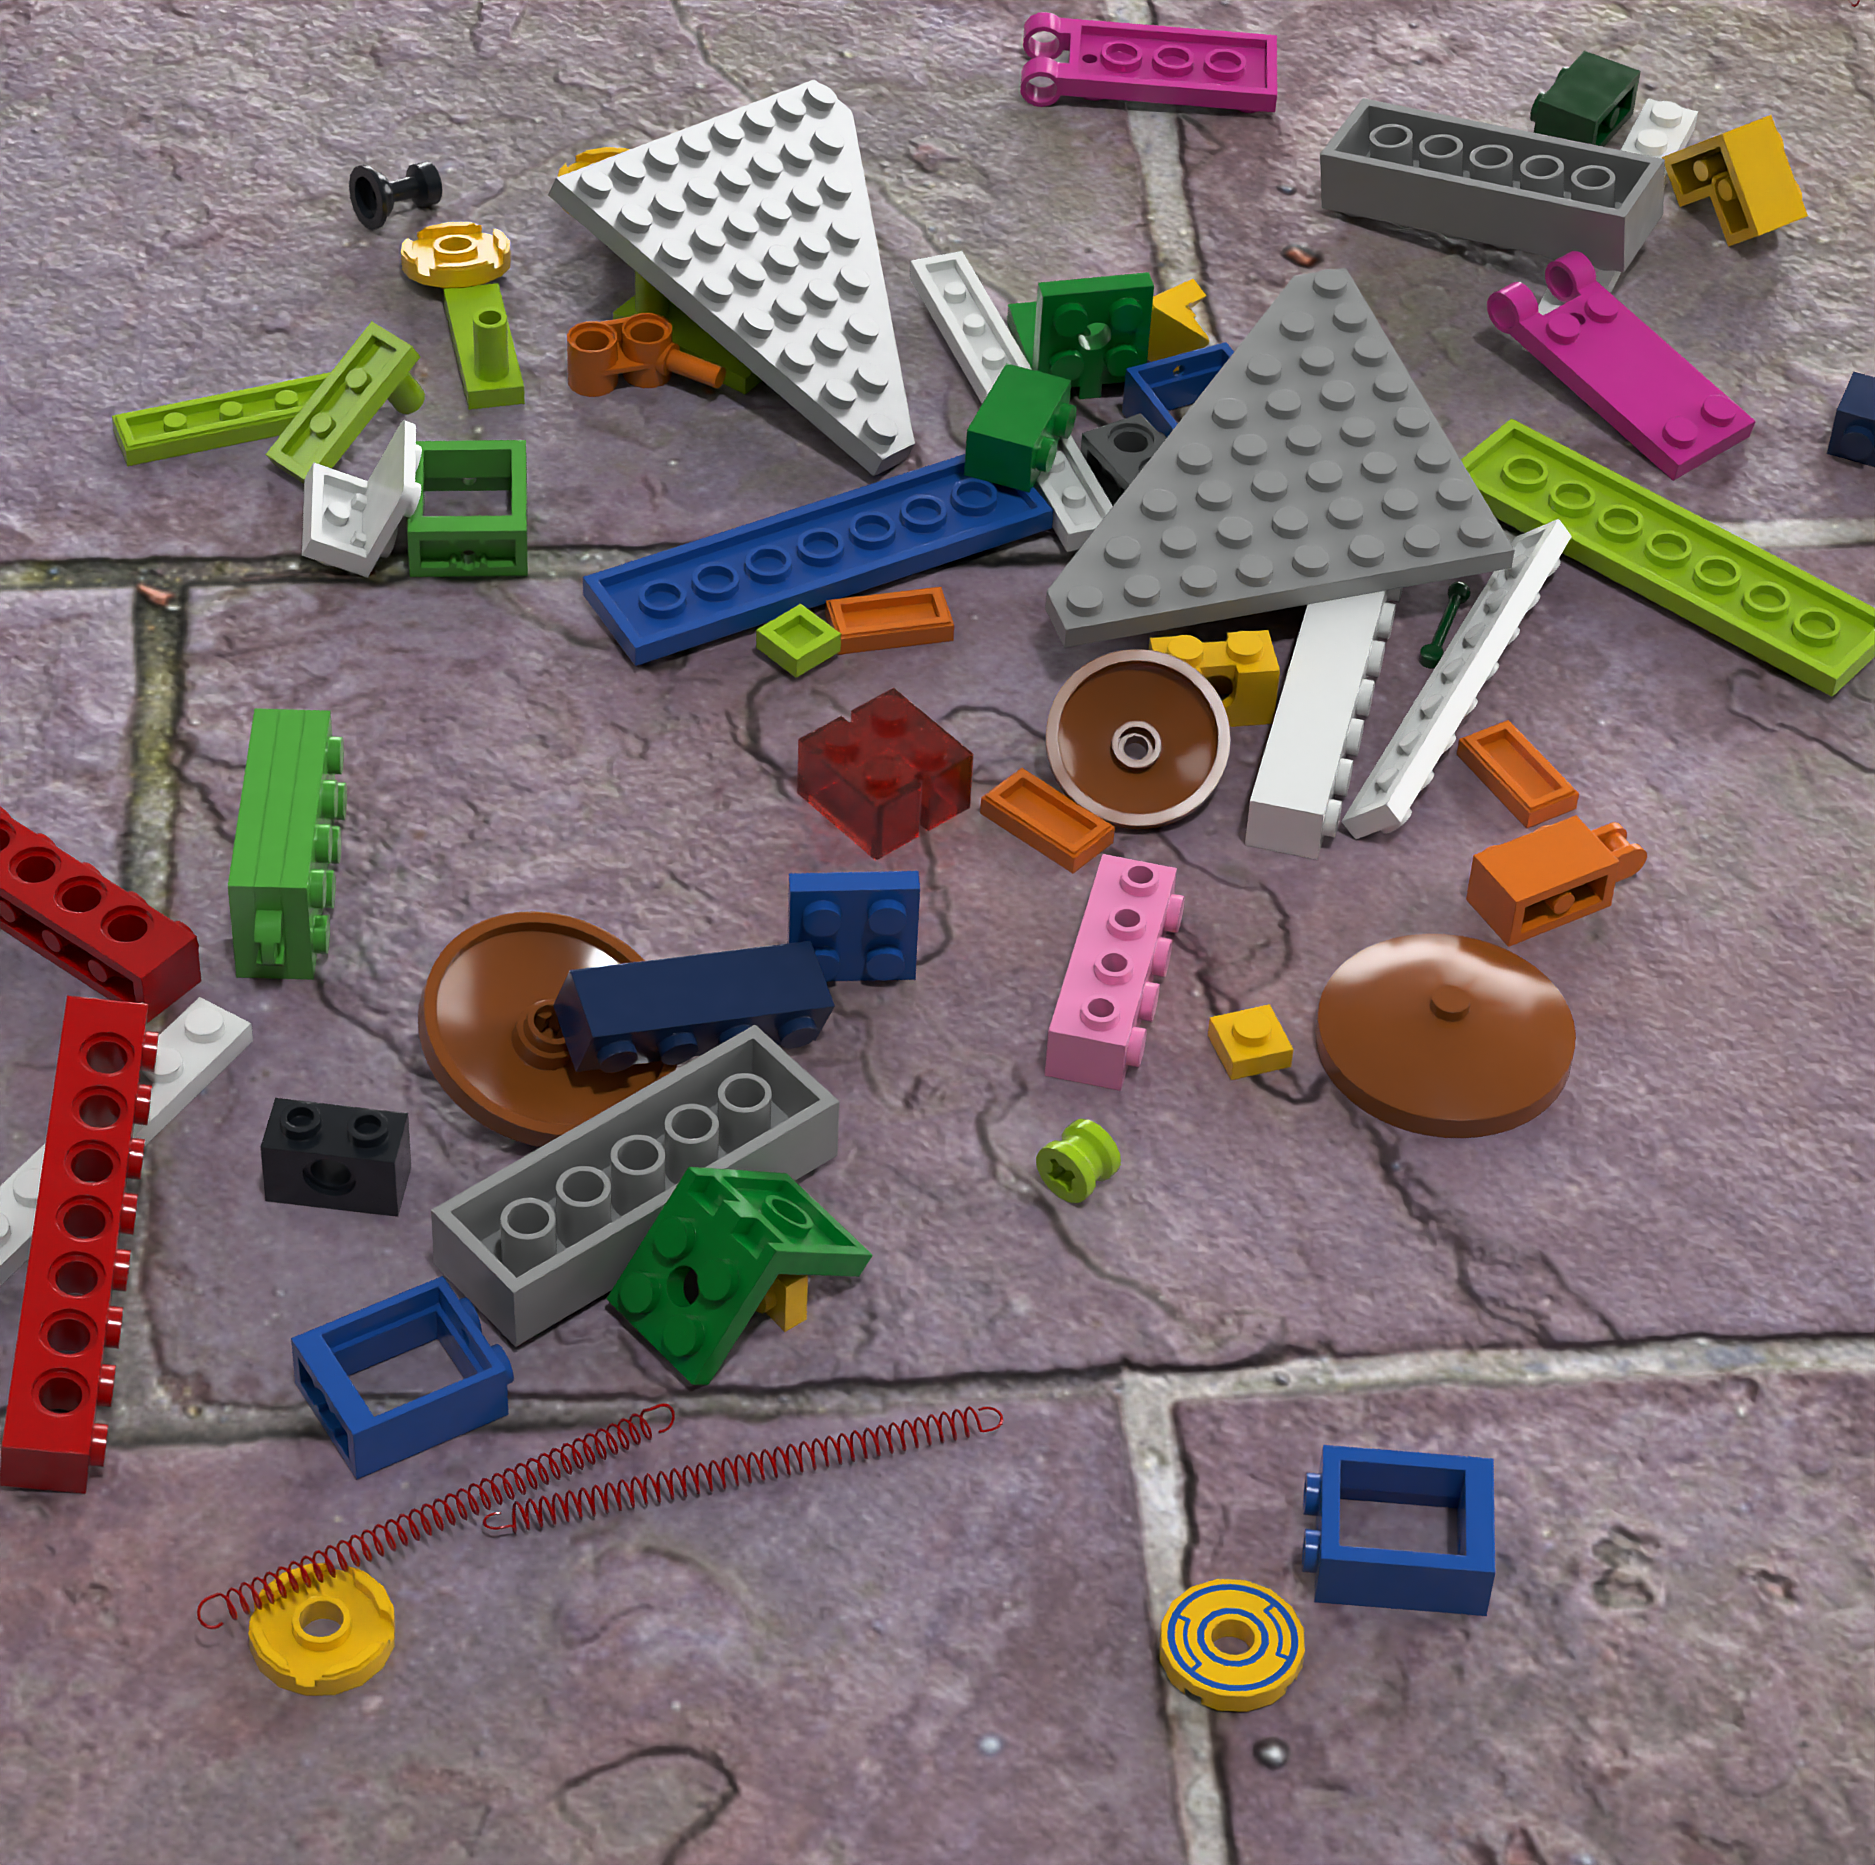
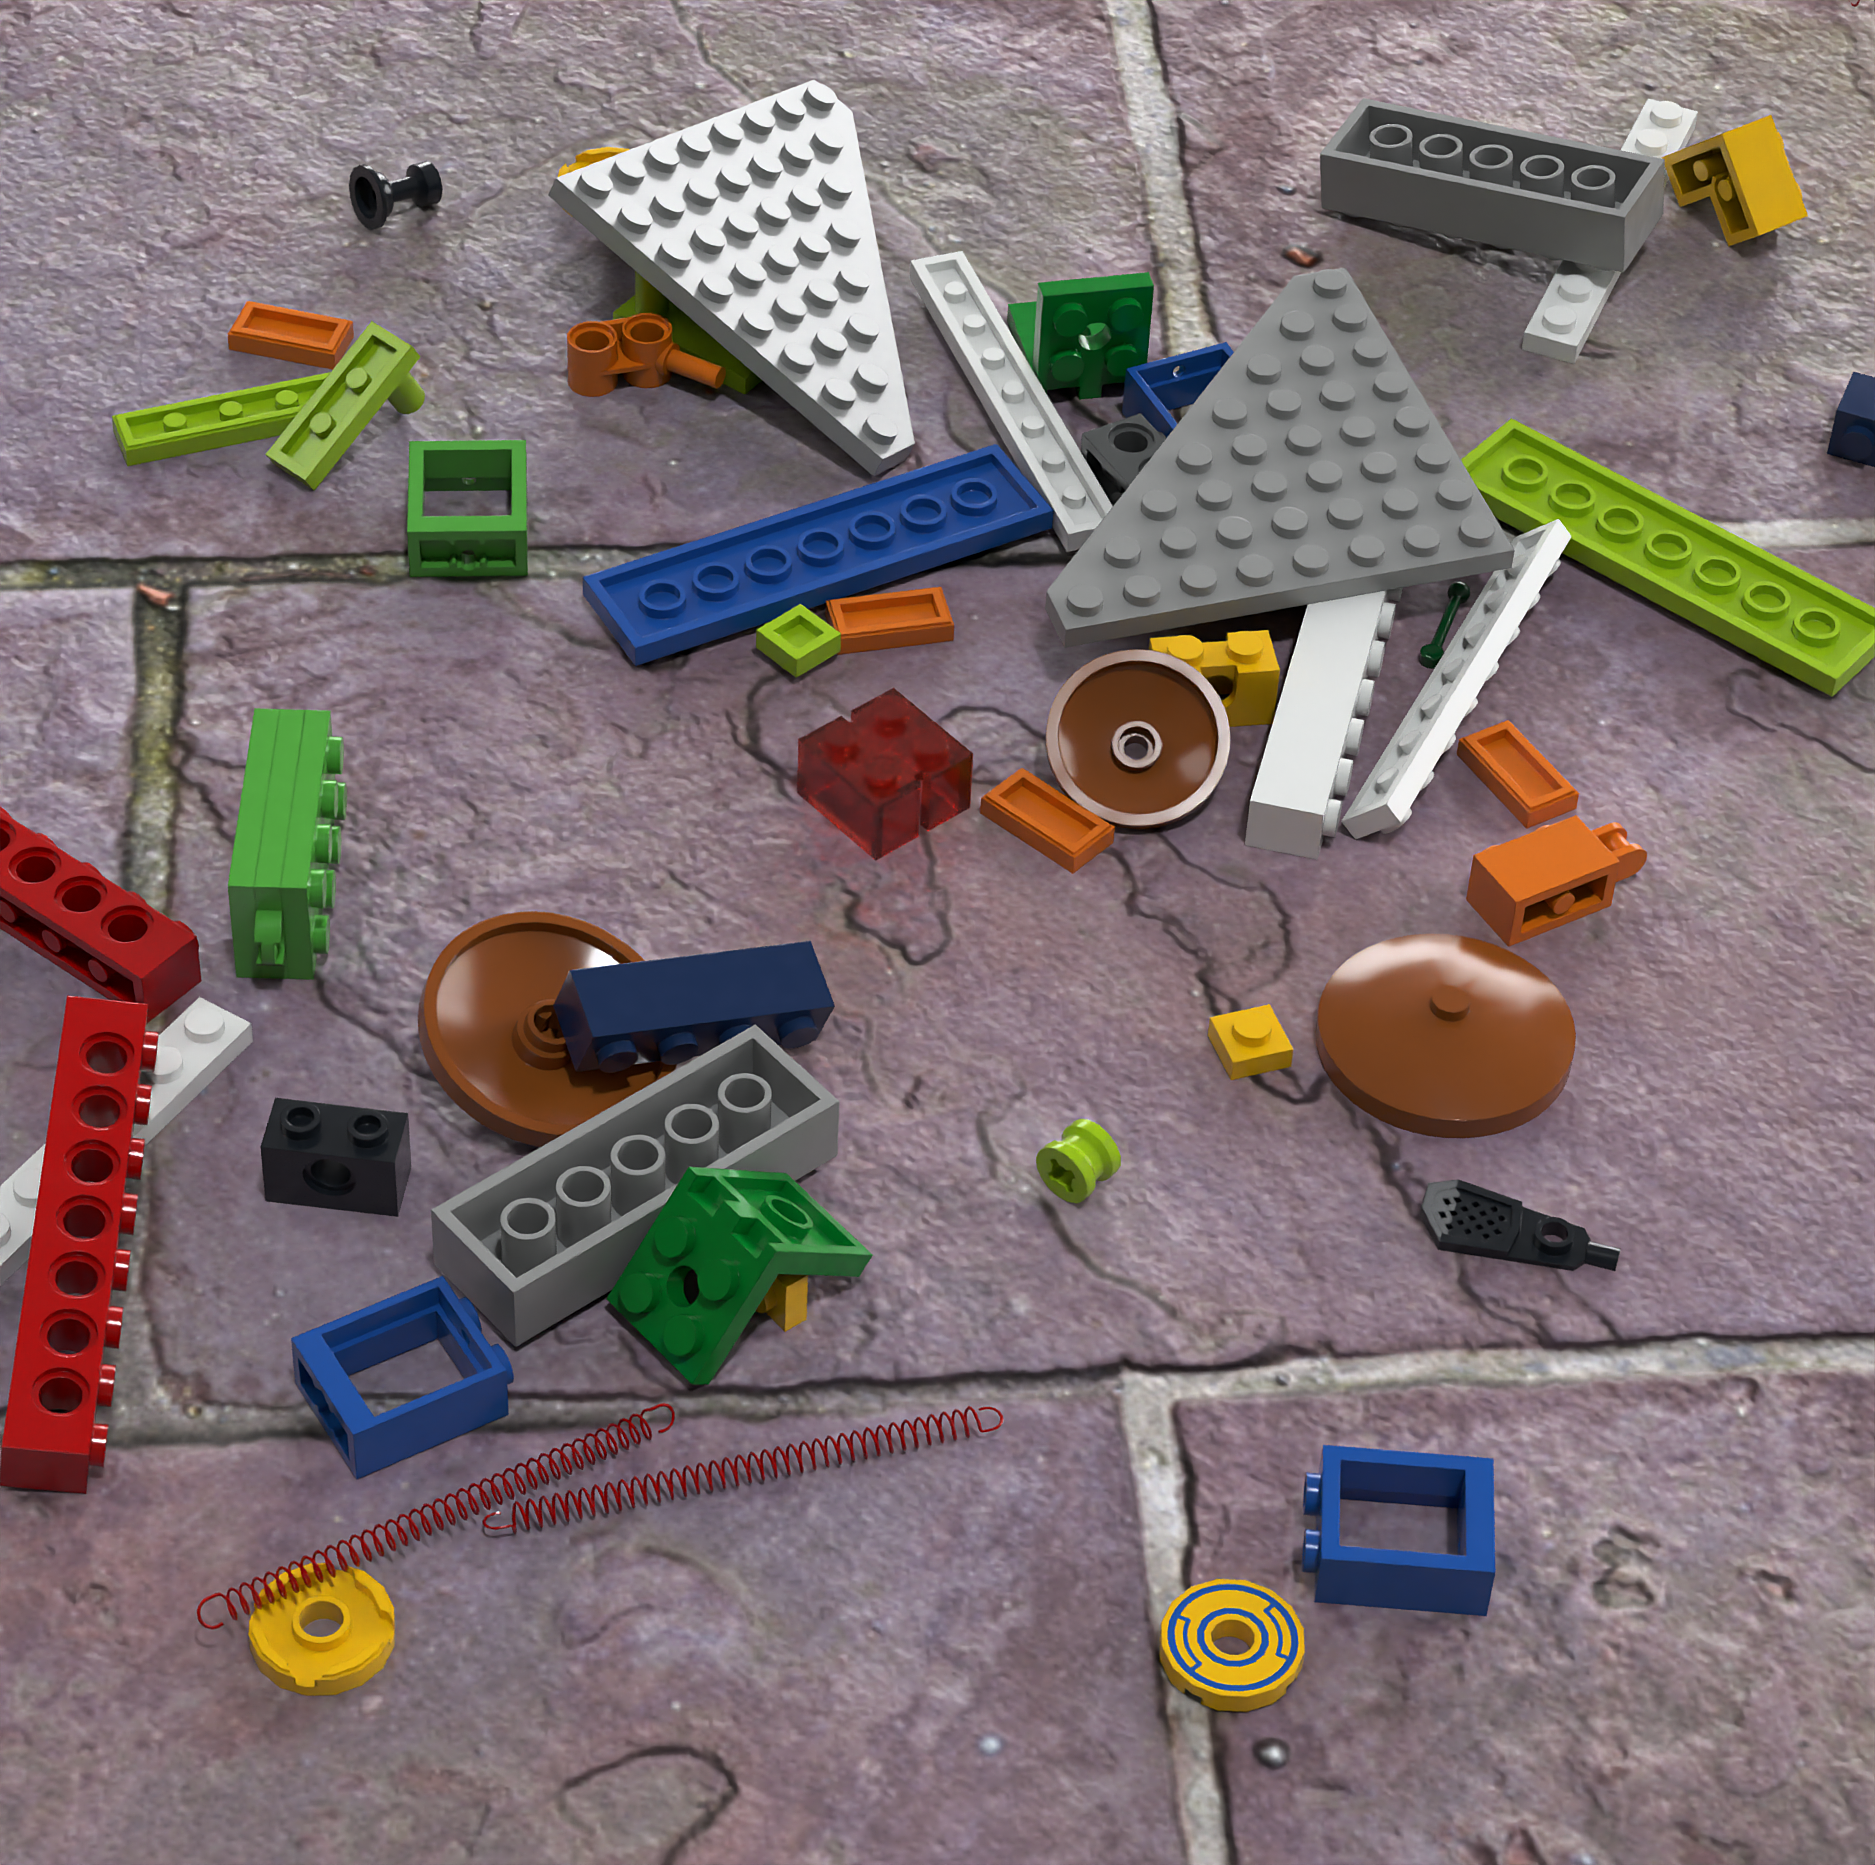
white bracket [302,420,422,578] -> none
yellow tile [401,222,511,288] -> none
lime piece [444,283,525,410] -> none
blue plate [787,871,920,982] -> none
green brick [964,363,1077,493] -> none
dark pink hinge [1020,12,1277,113] -> none
bright pink brick [1045,854,1185,1091] -> none
yellow slope [1148,278,1210,372] -> none
dark pink hinge [1487,251,1756,481] -> none
dark green brick [1530,50,1641,147] -> none
none -> orange tile [228,301,354,370]
none -> black piece [1420,1179,1621,1271]

